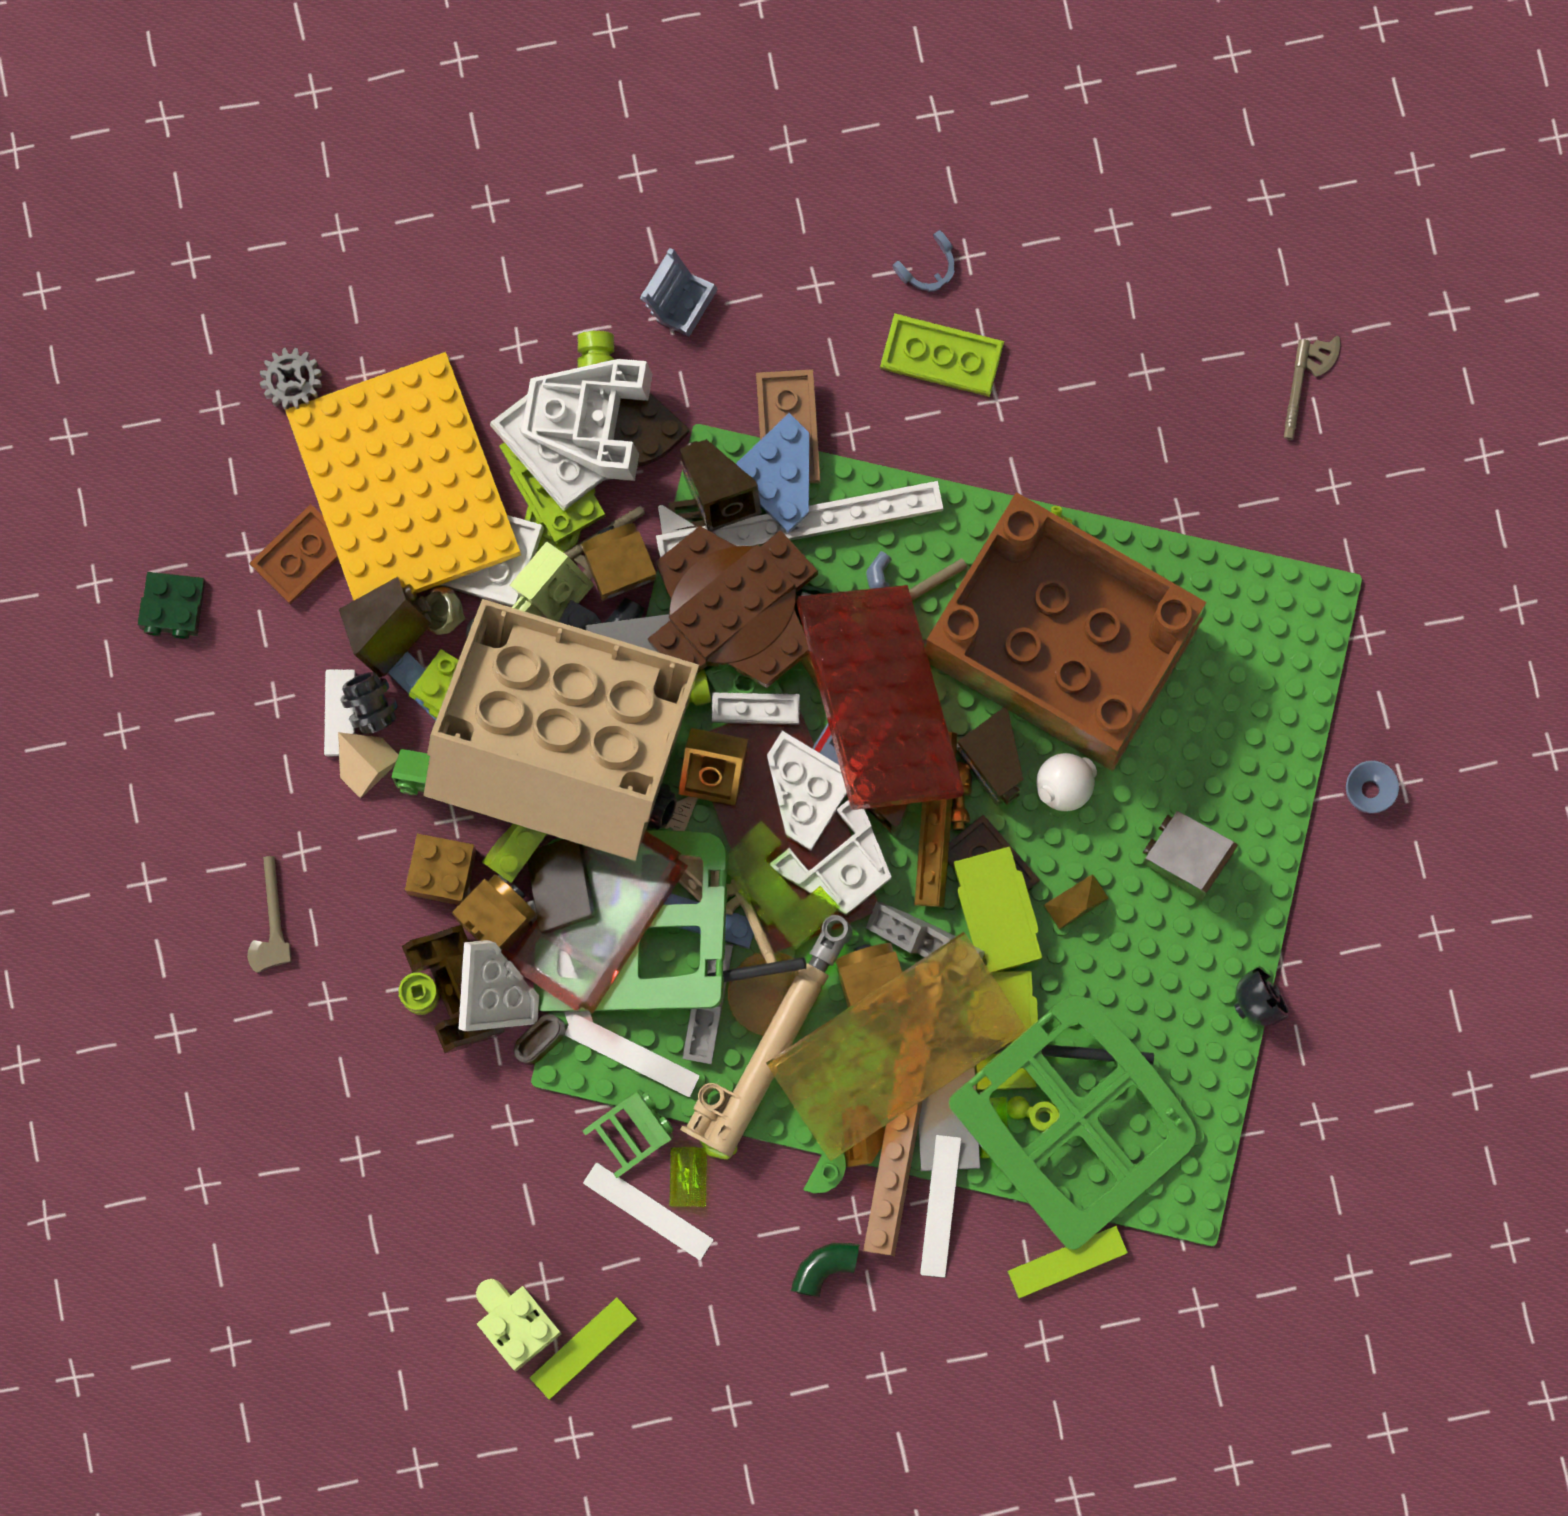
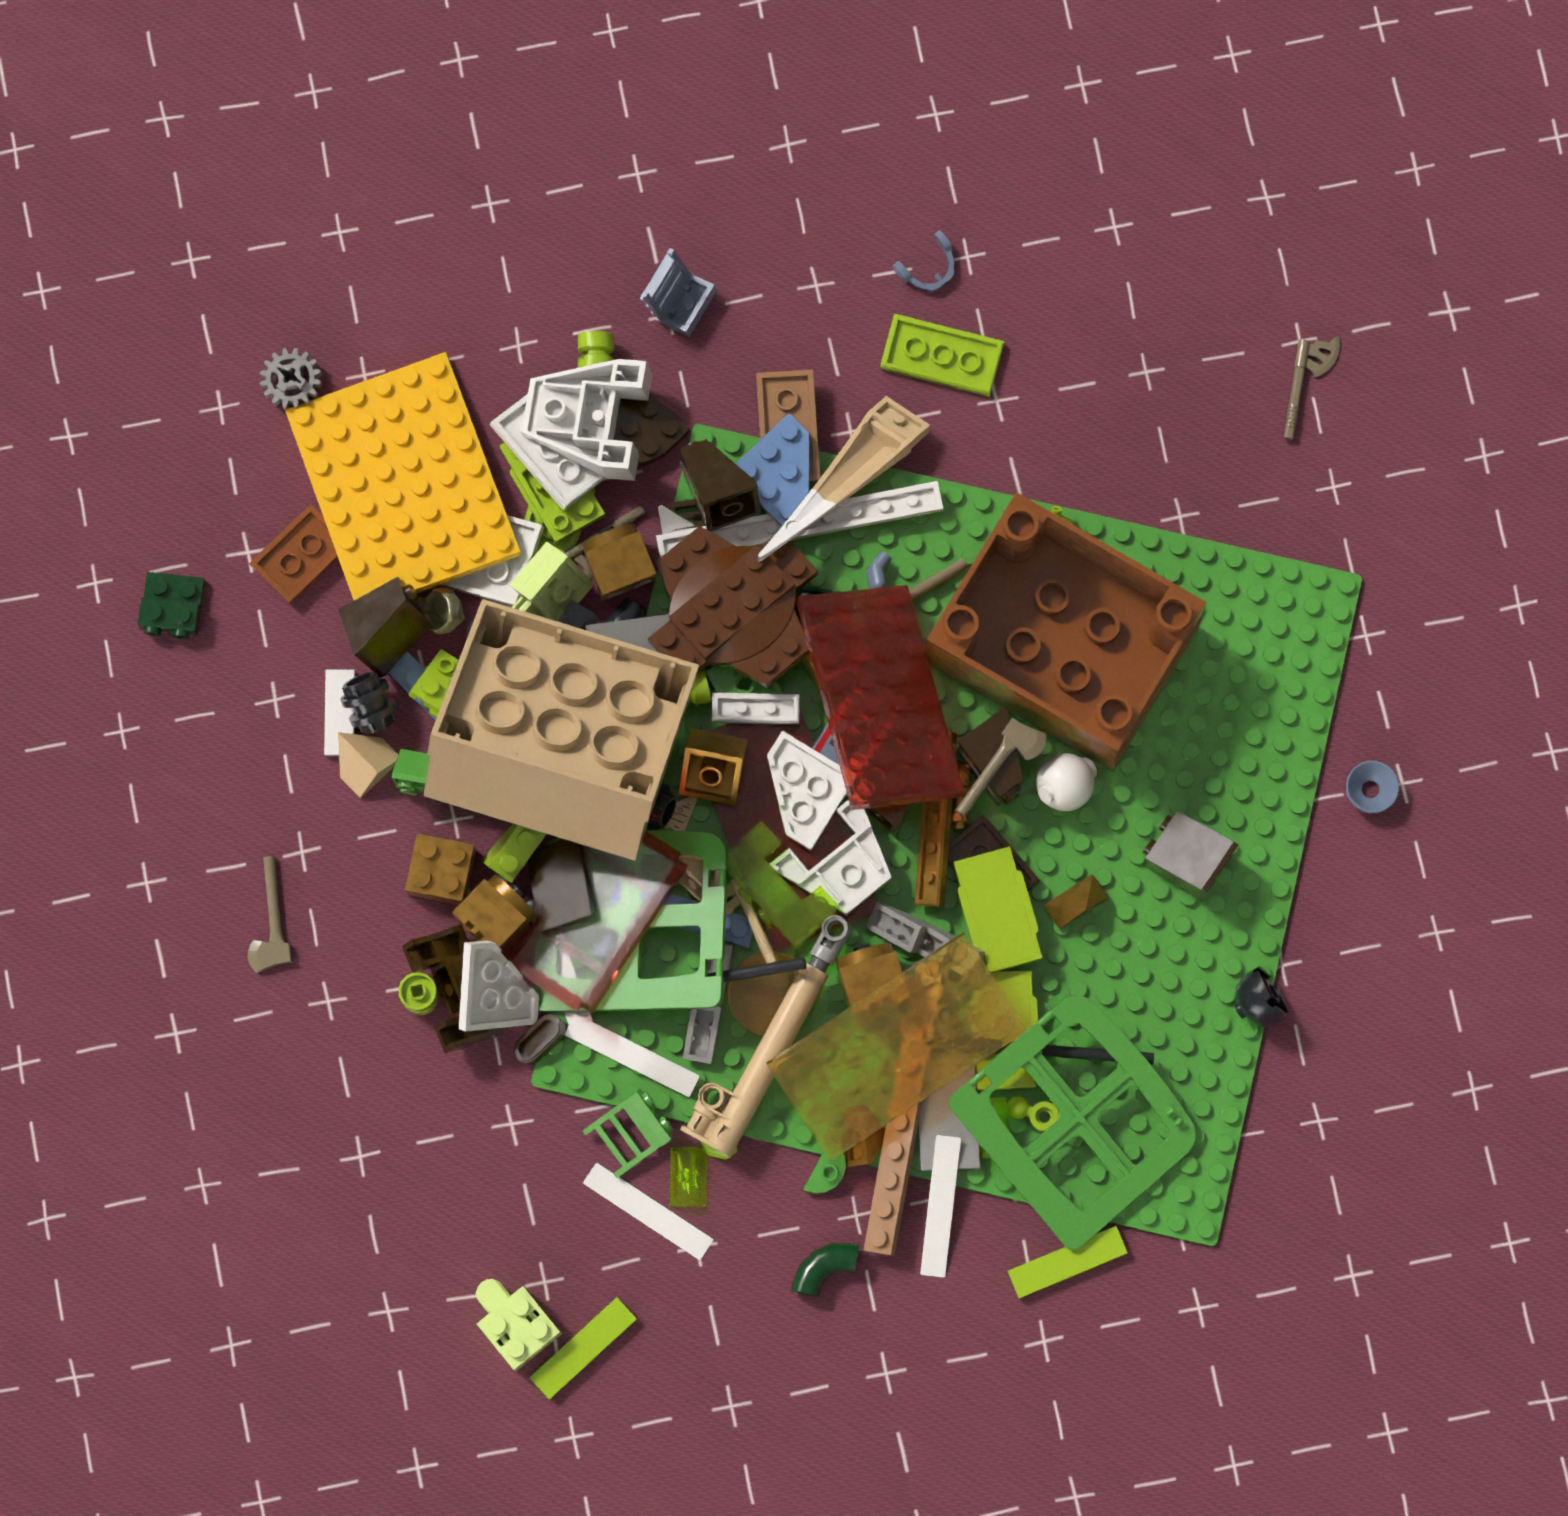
none -> tan plate [758,396,930,562]
none -> dark tan piece [955,718,1046,817]

